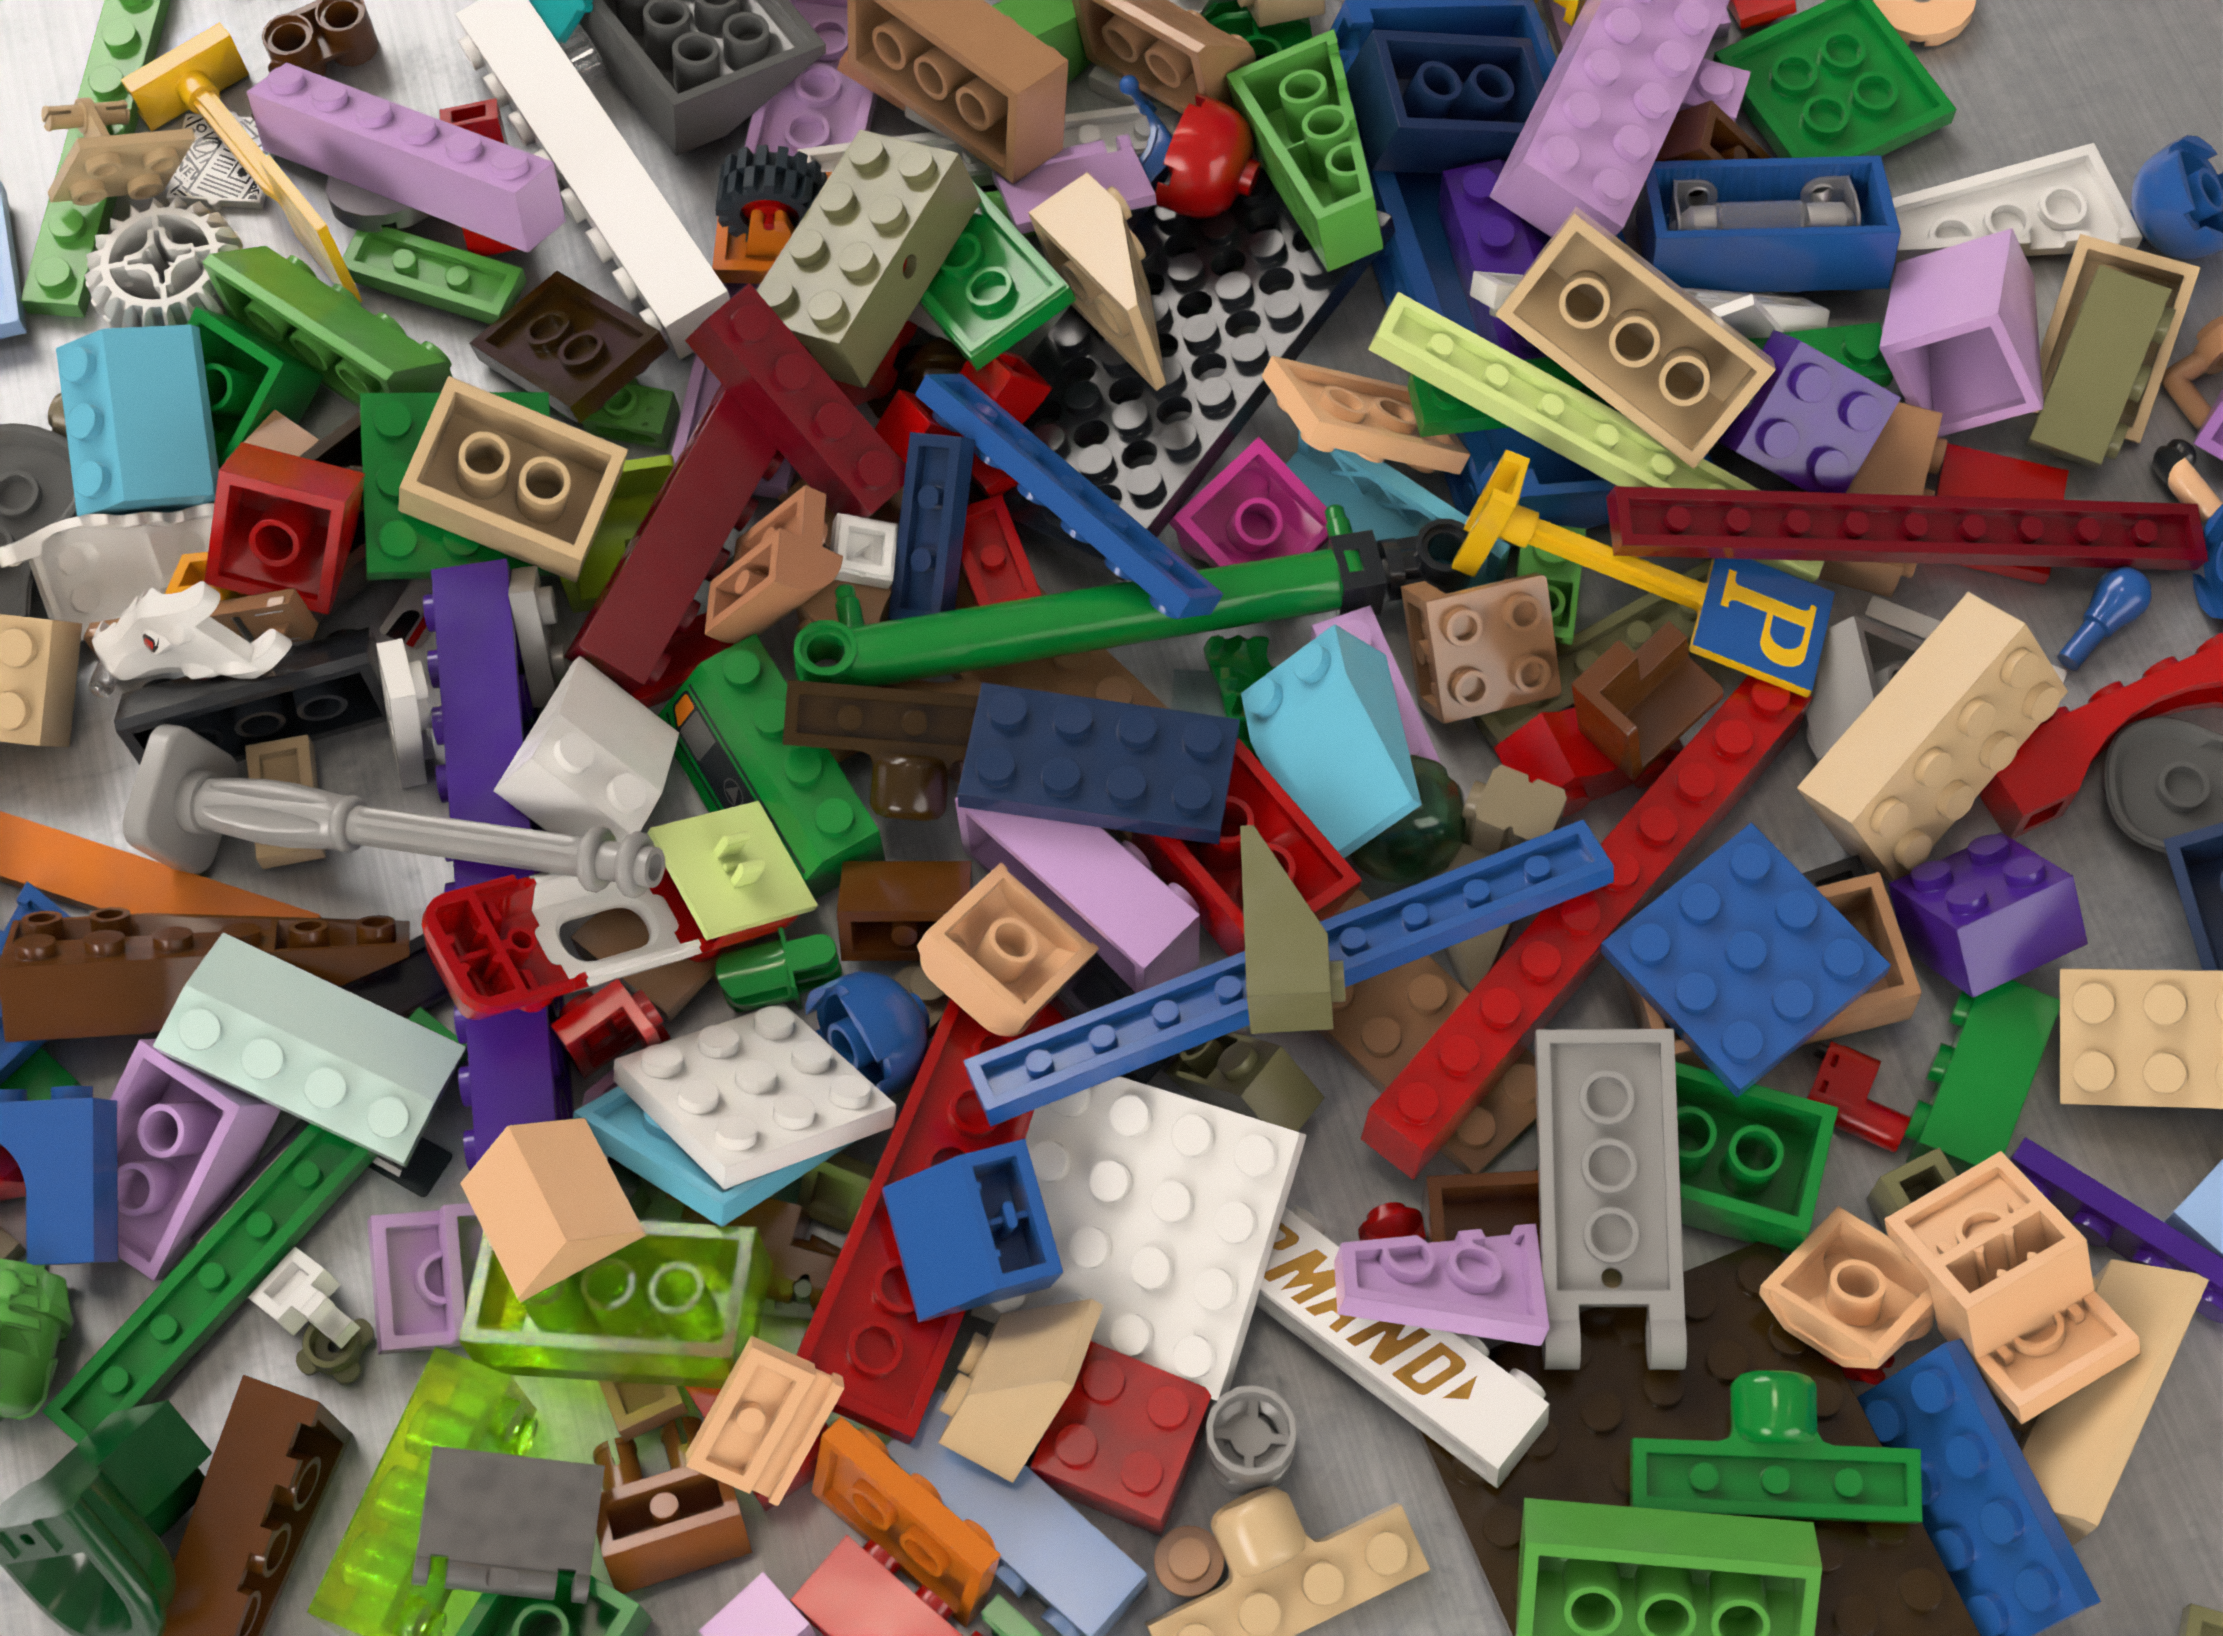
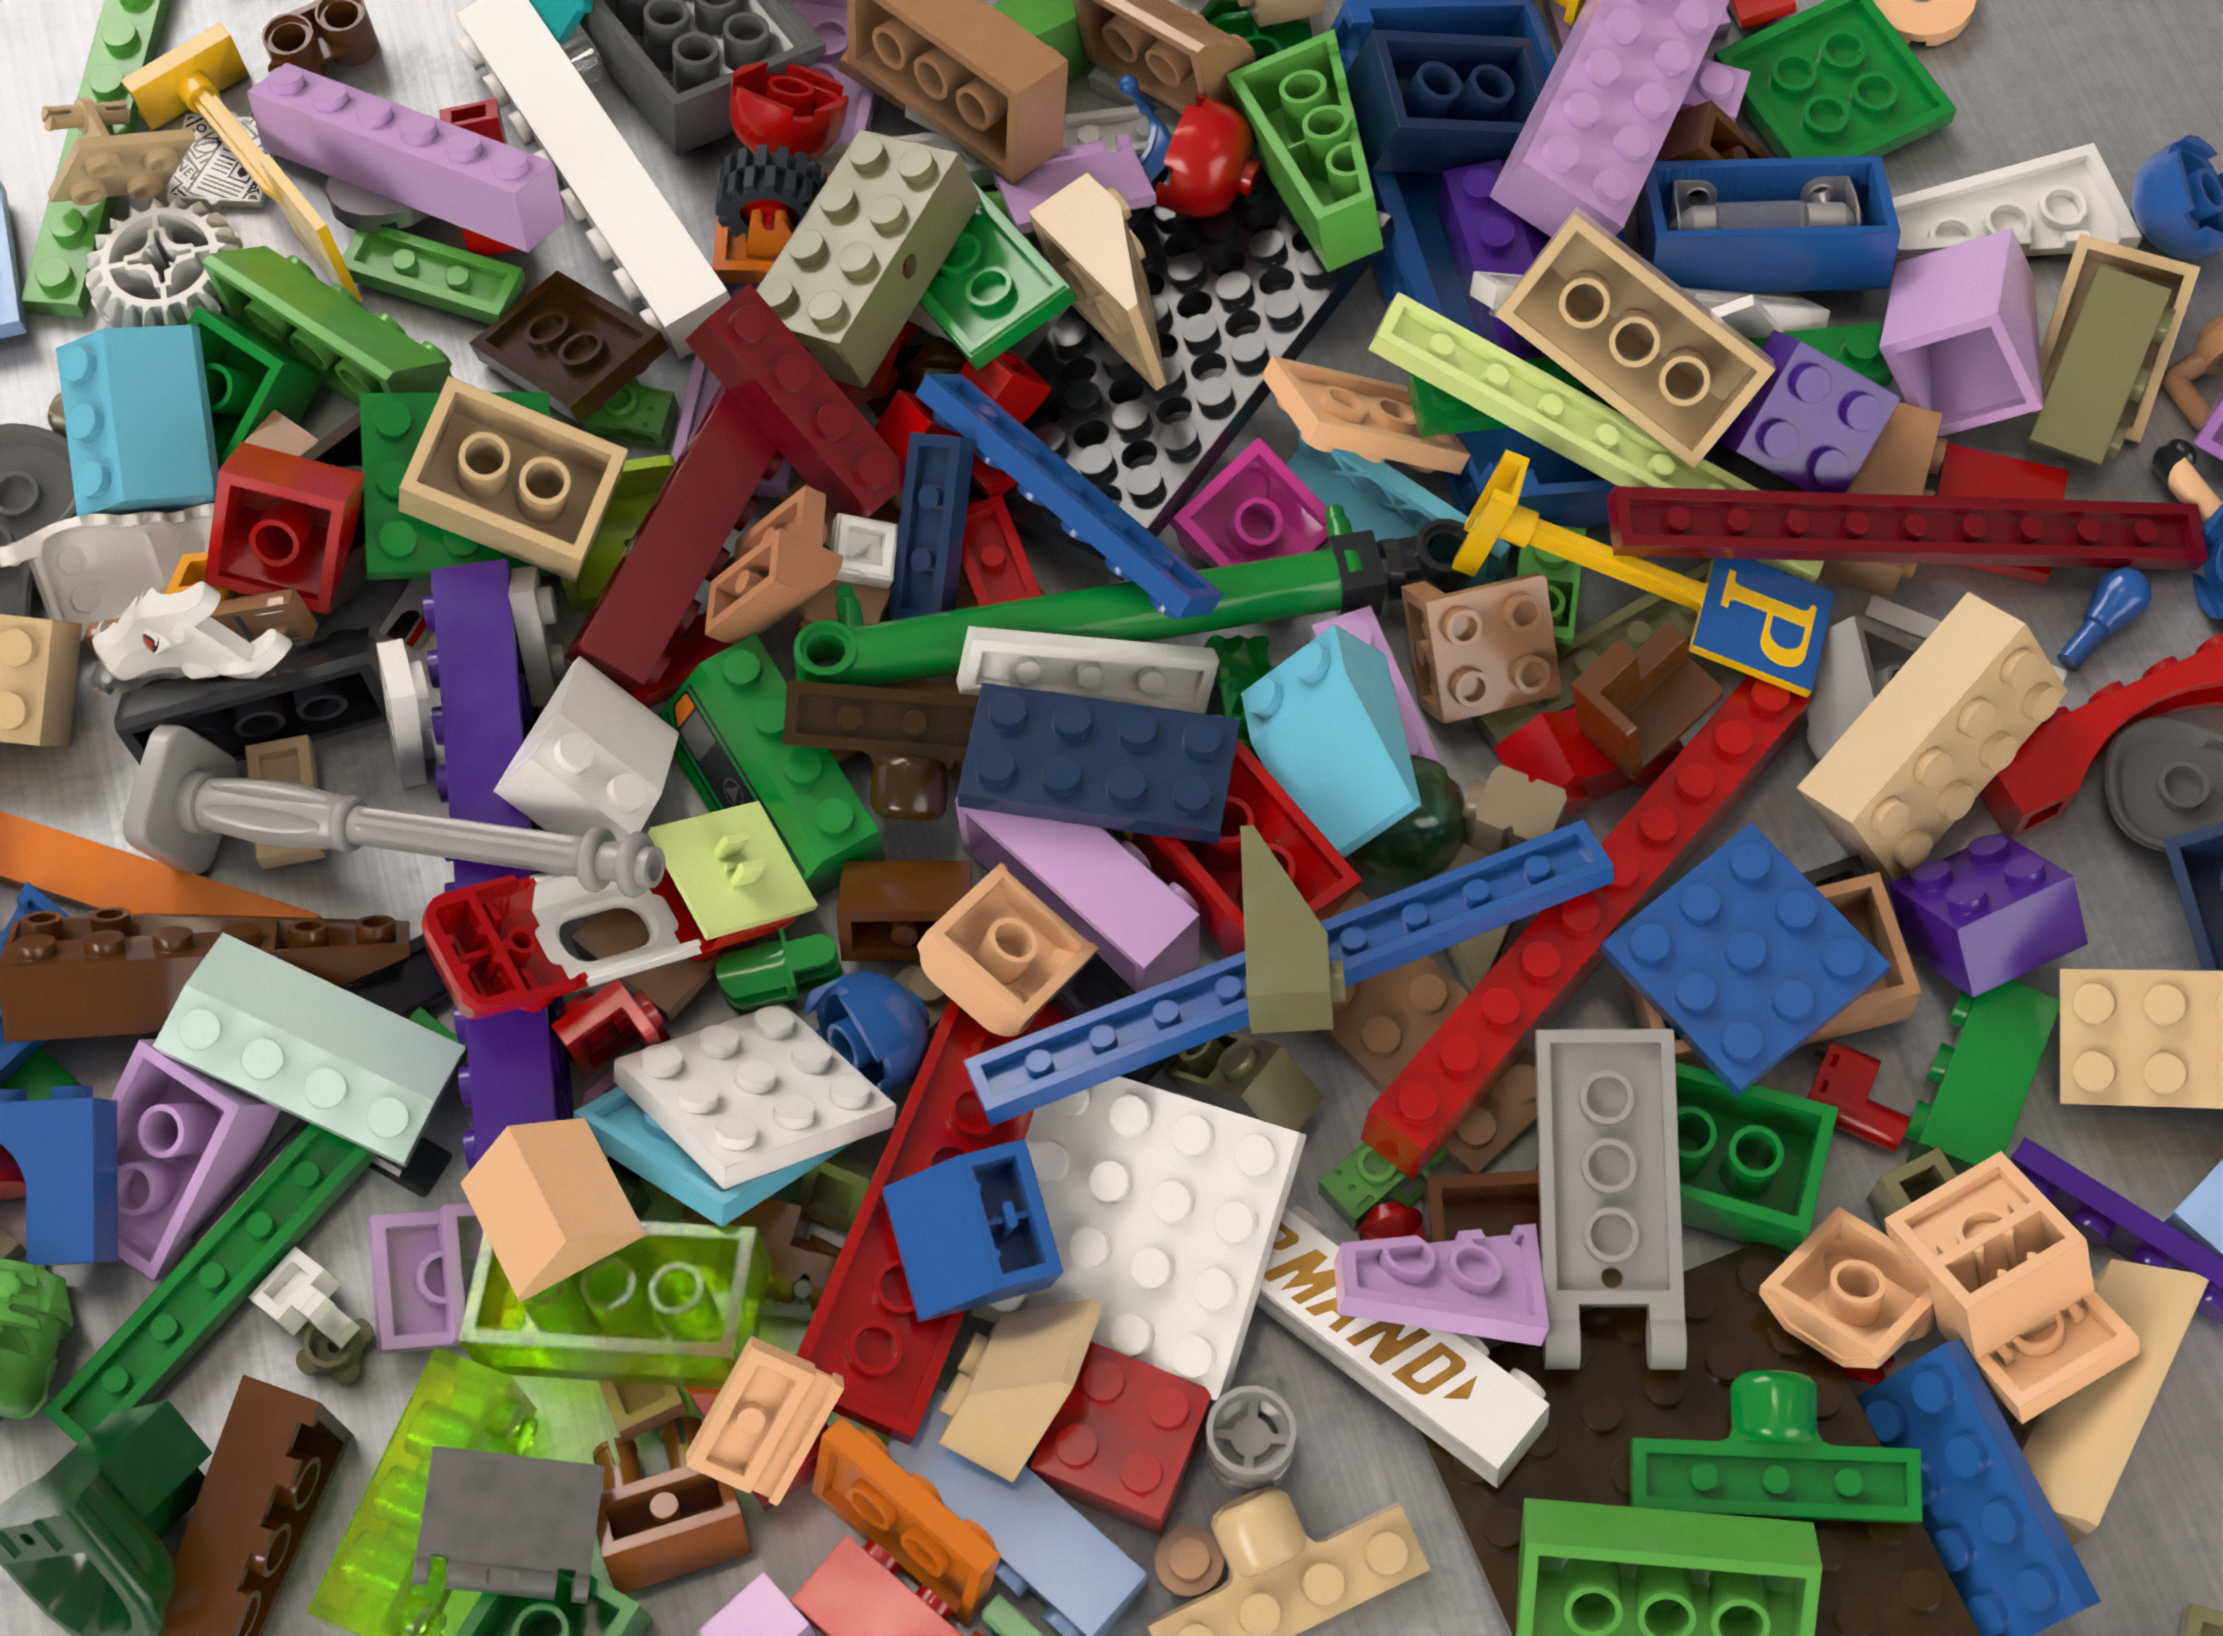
none -> red cylinder [730,62,849,163]
none -> white plate [956,626,1219,714]
none -> bright green piece [1318,1142,1449,1231]

